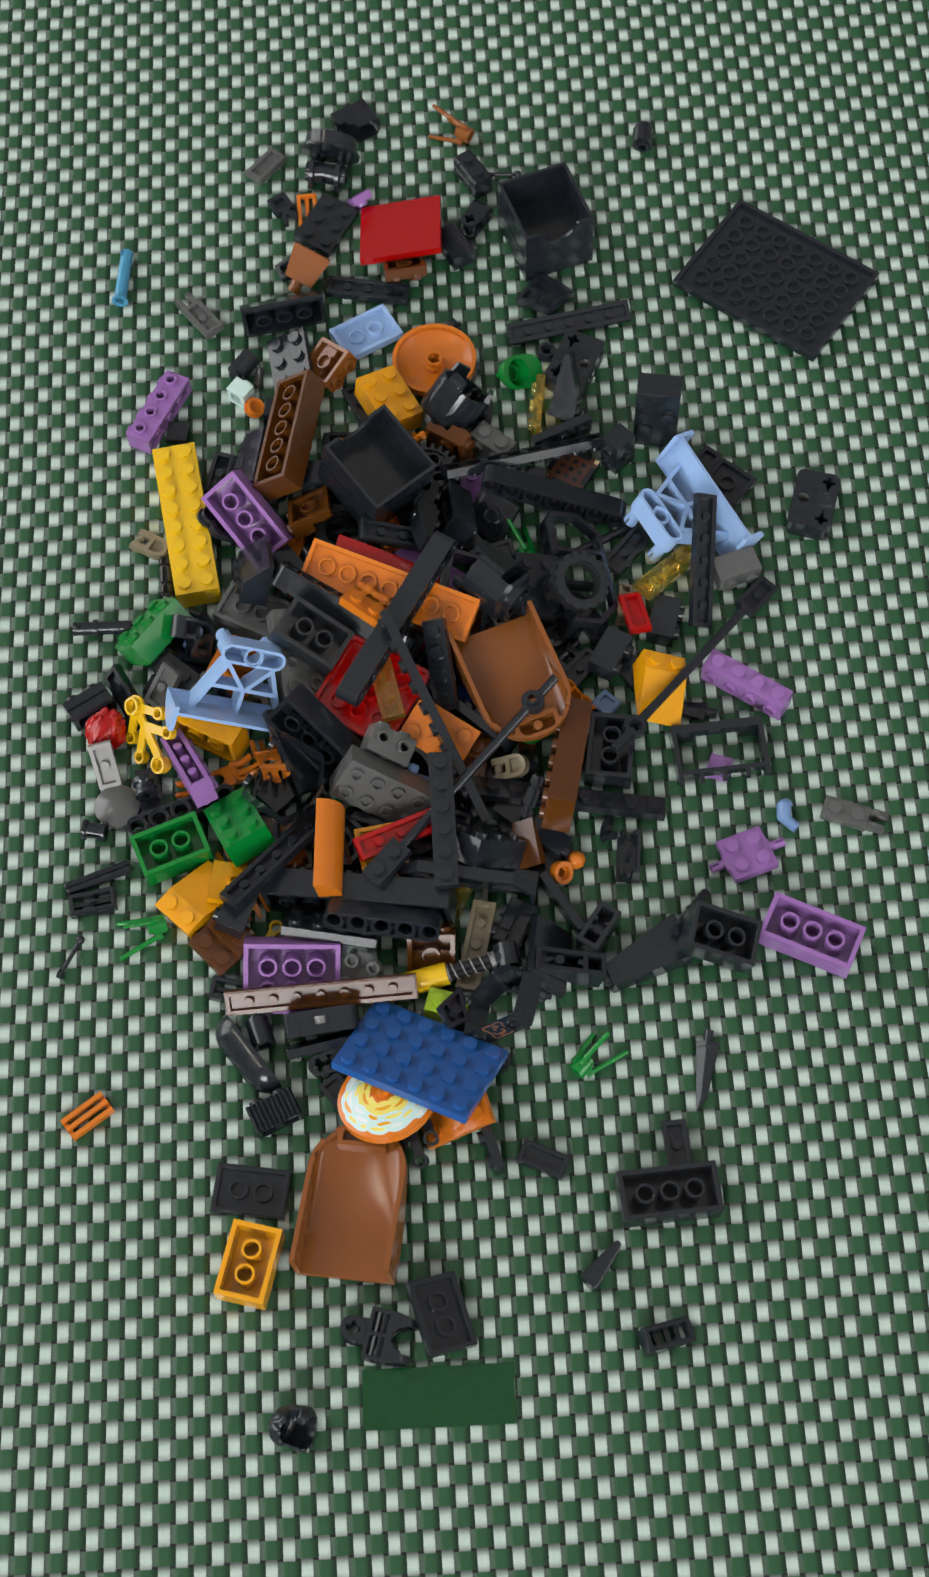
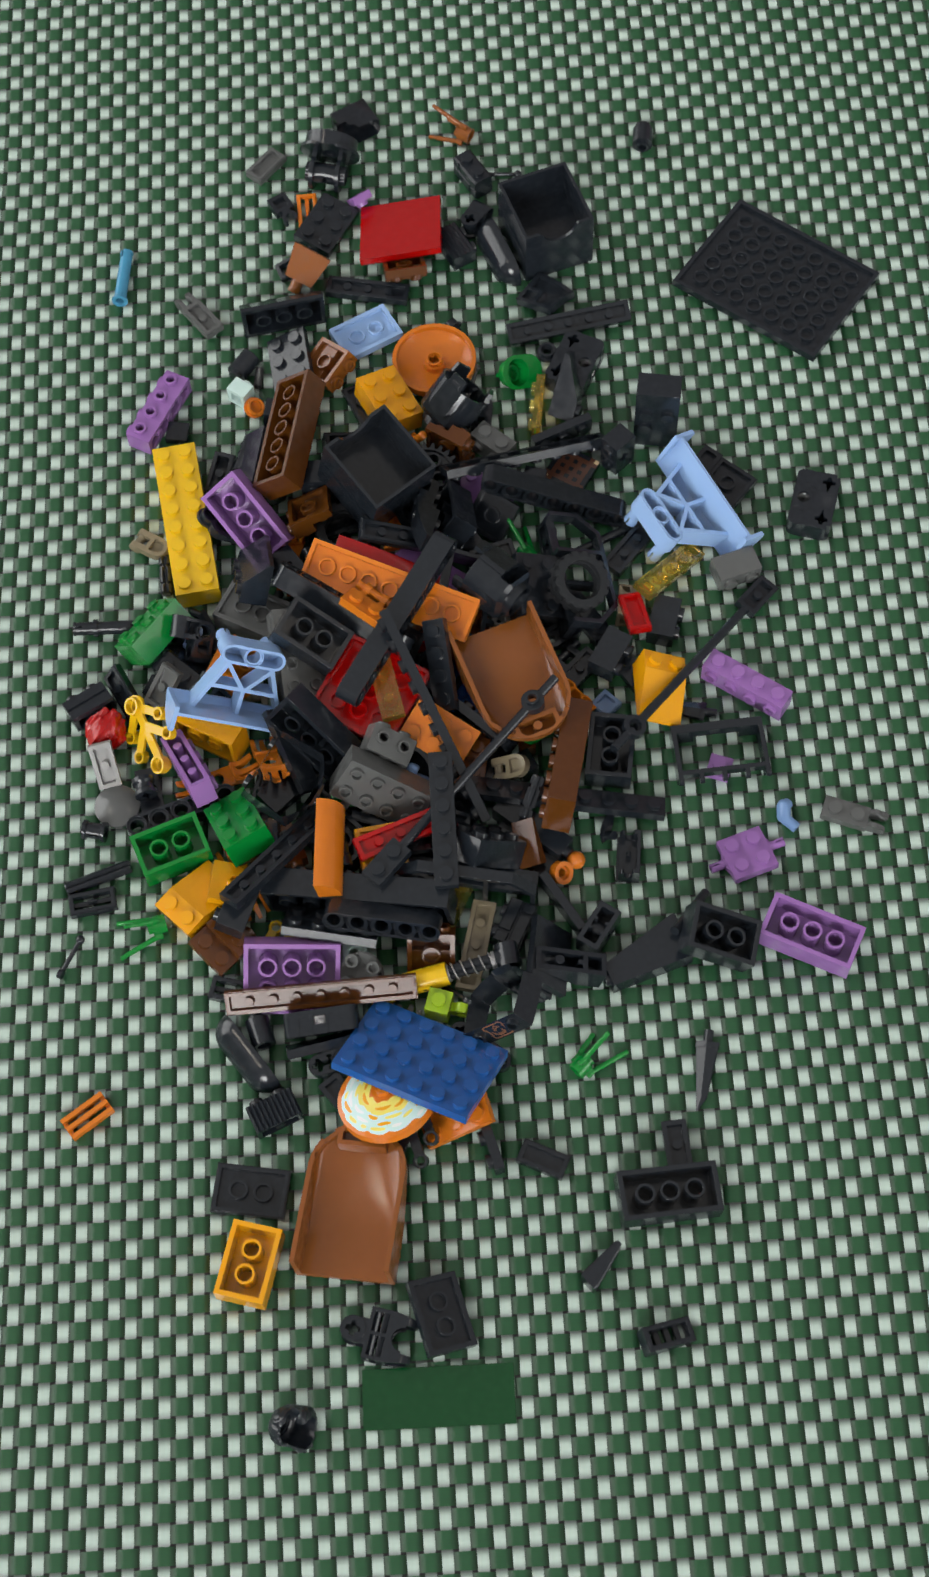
black piece [436,987,469,1030] -> none
black plate [688,493,717,629] -> none
none -> black brick [477,218,522,286]

